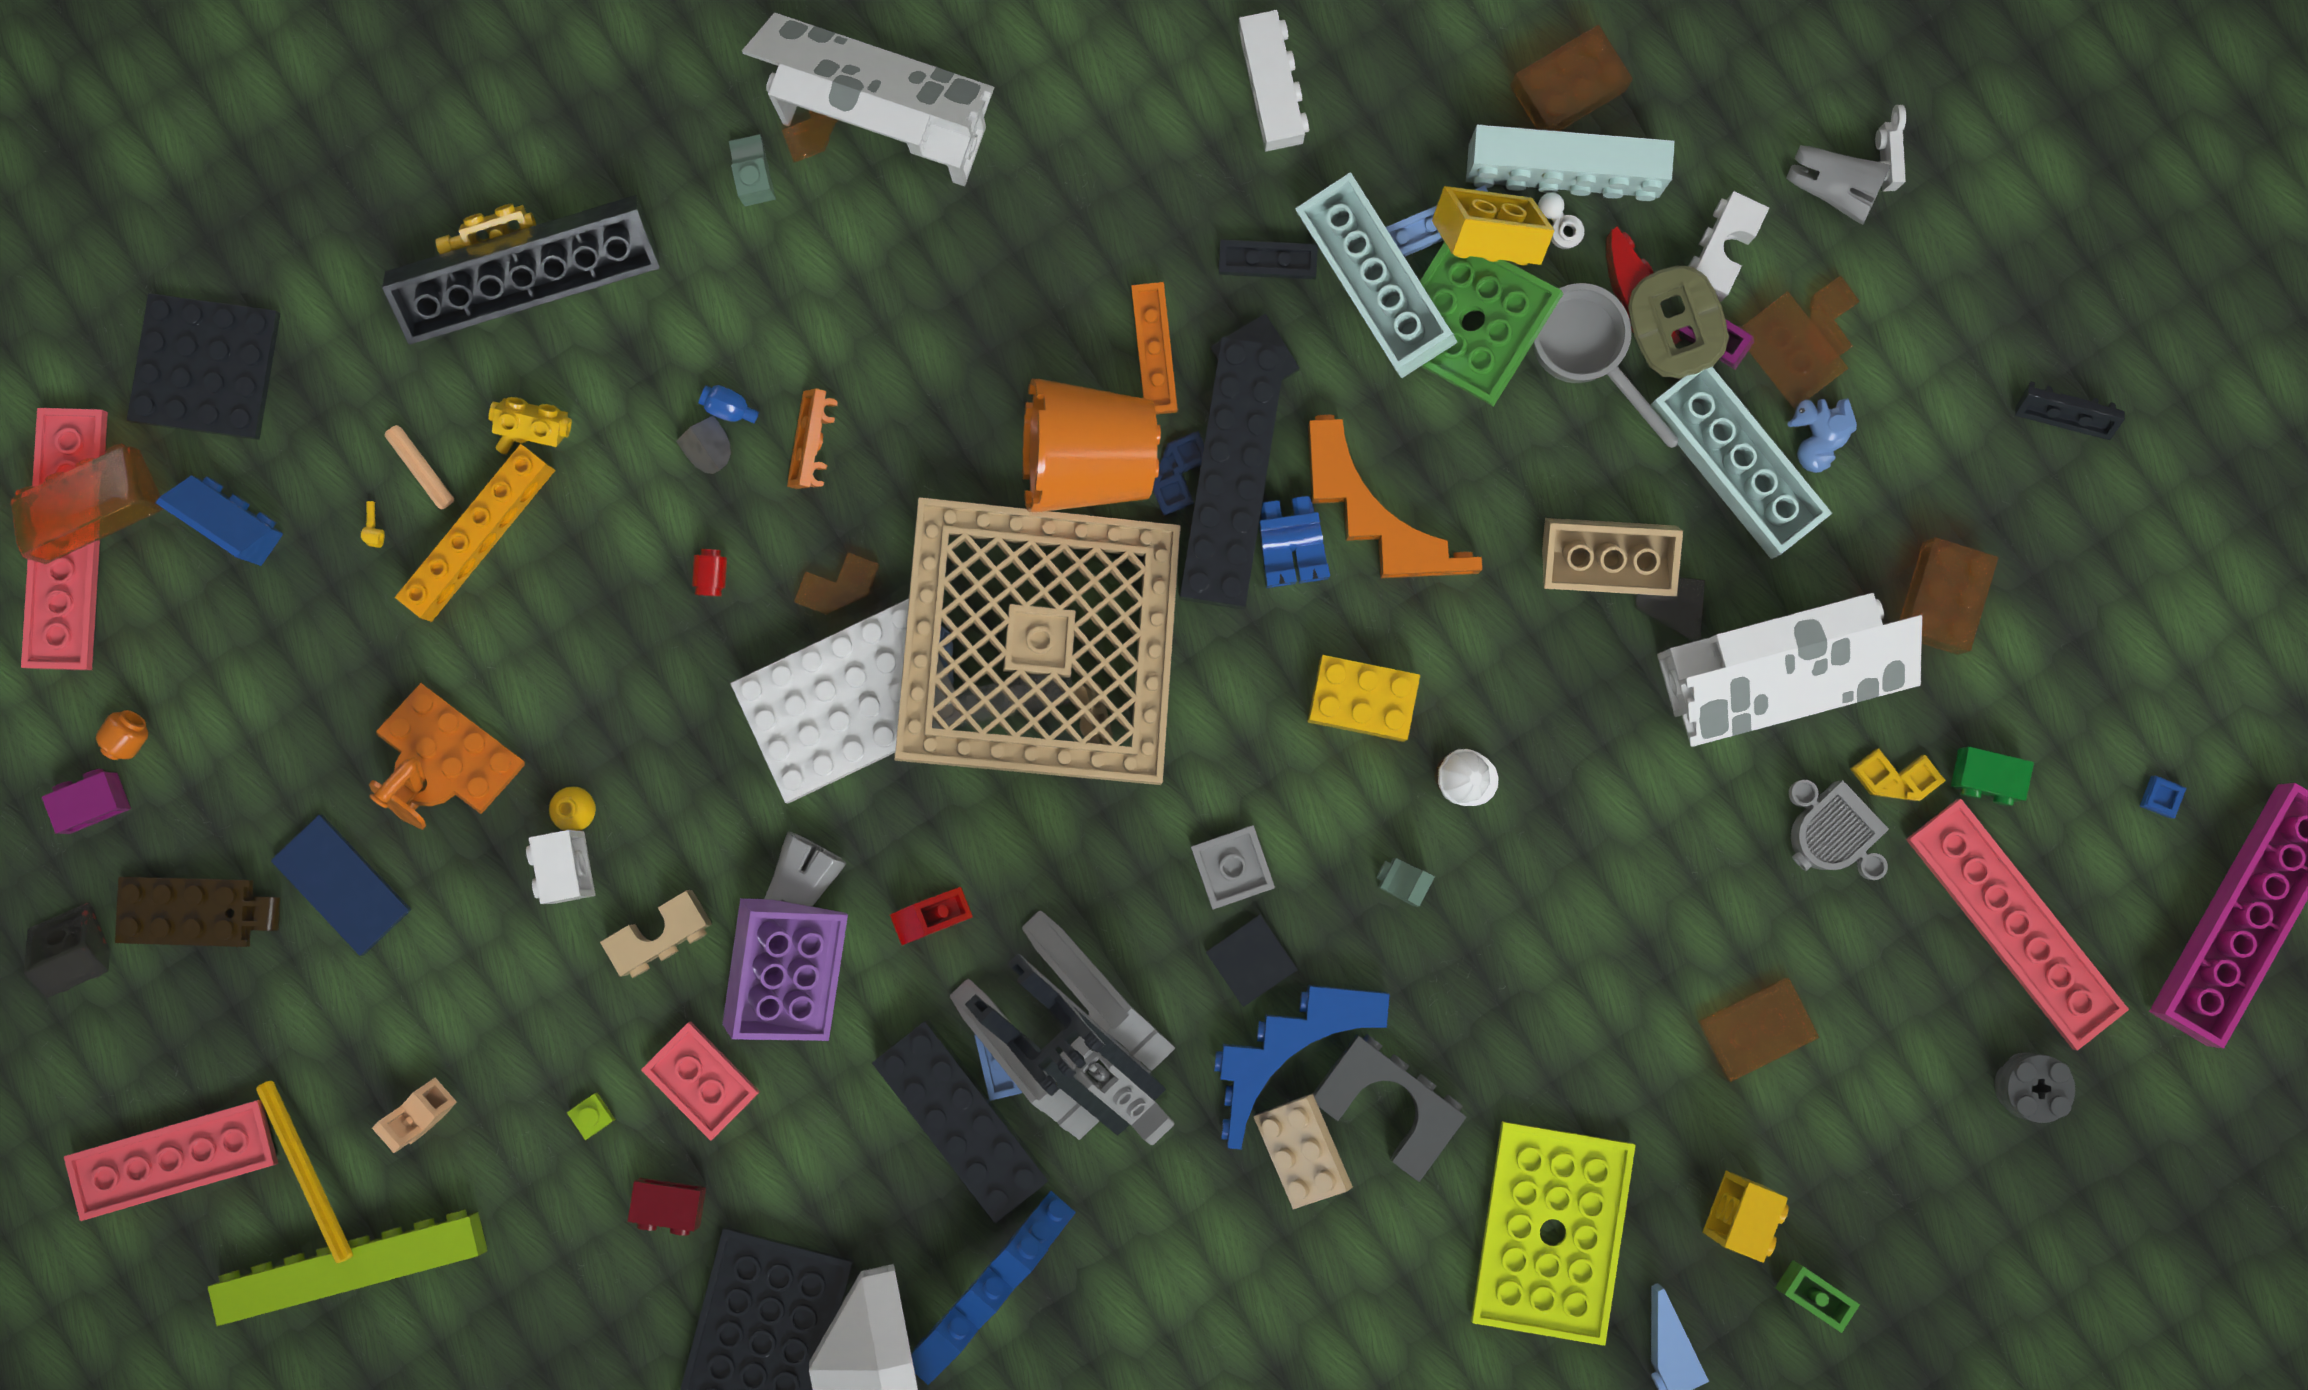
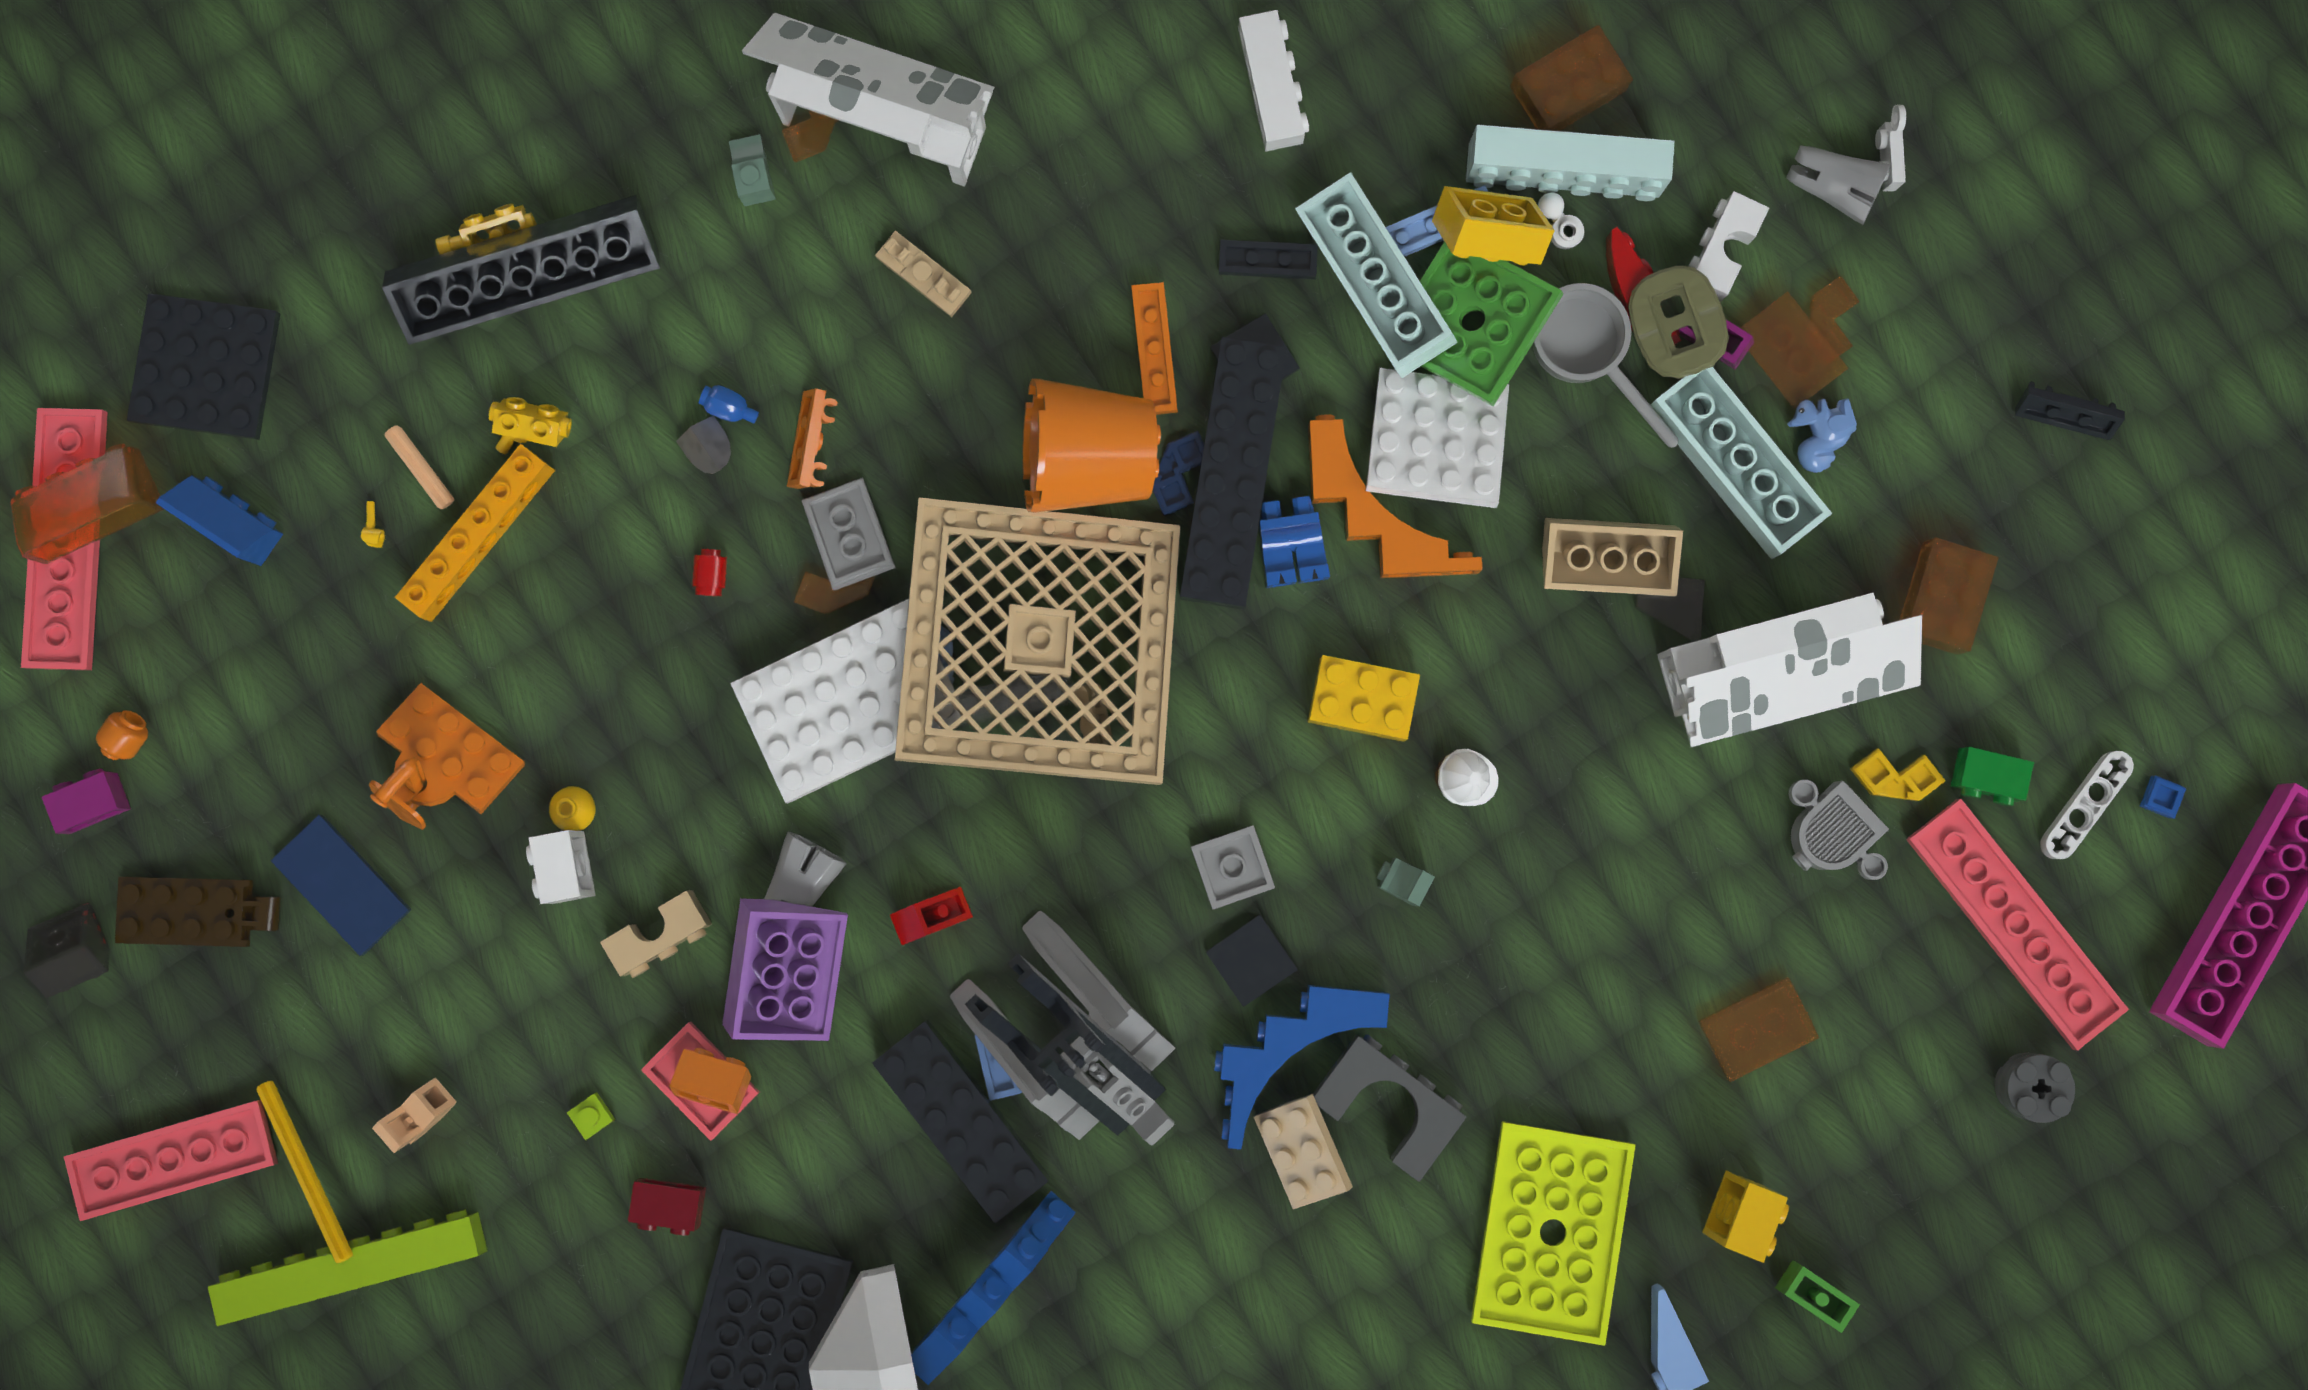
none -> orange brick [669,1048,751,1114]
none -> light grey tile [801,477,896,591]
none -> tan plate [875,231,972,318]
none -> white plate [1366,368,1509,508]
none -> white beam [2040,751,2134,859]

